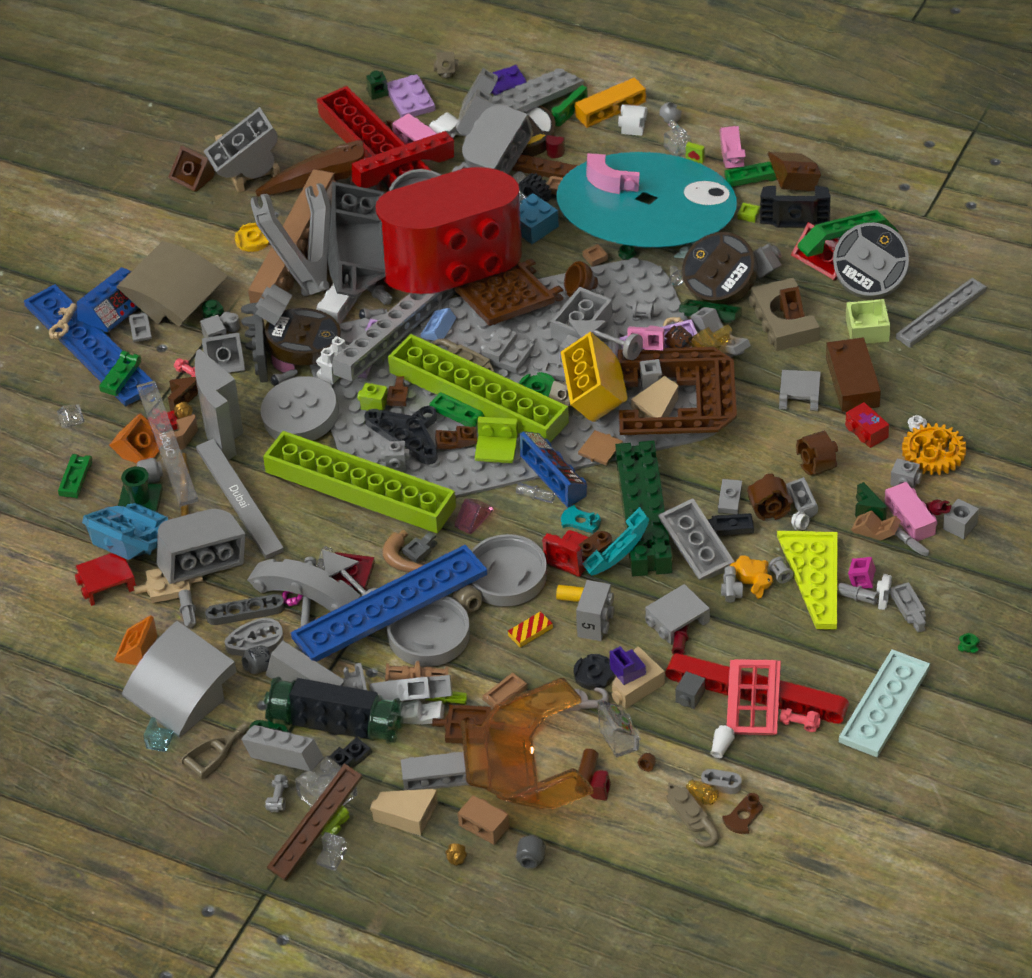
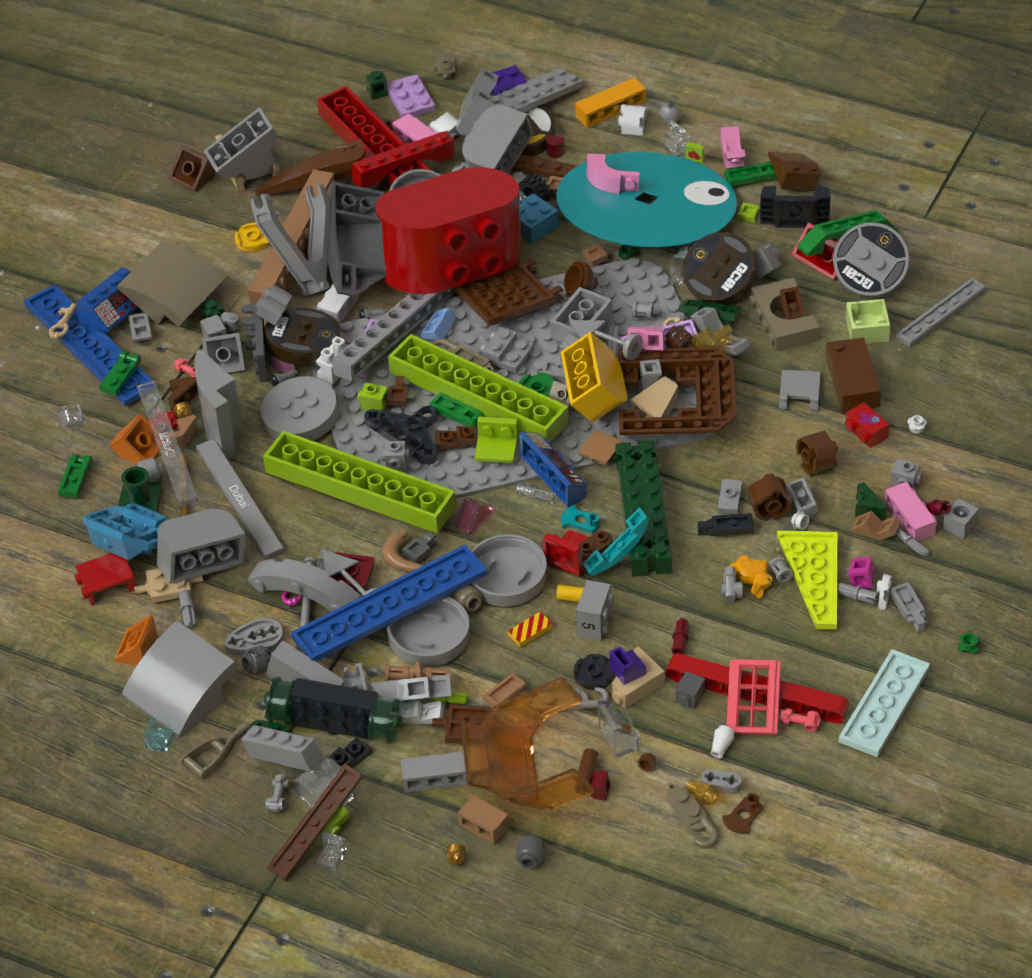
dark grey beam [205,594,285,625] -> none
light grey axle [367,283,392,305] -> none
tan slope [370,789,438,836] -> none
green plate [552,85,588,126] -> none
light grey panel [645,584,710,645] -> none
light grey slope [658,498,734,580] -> none
light orange gear [902,423,966,475] -> none

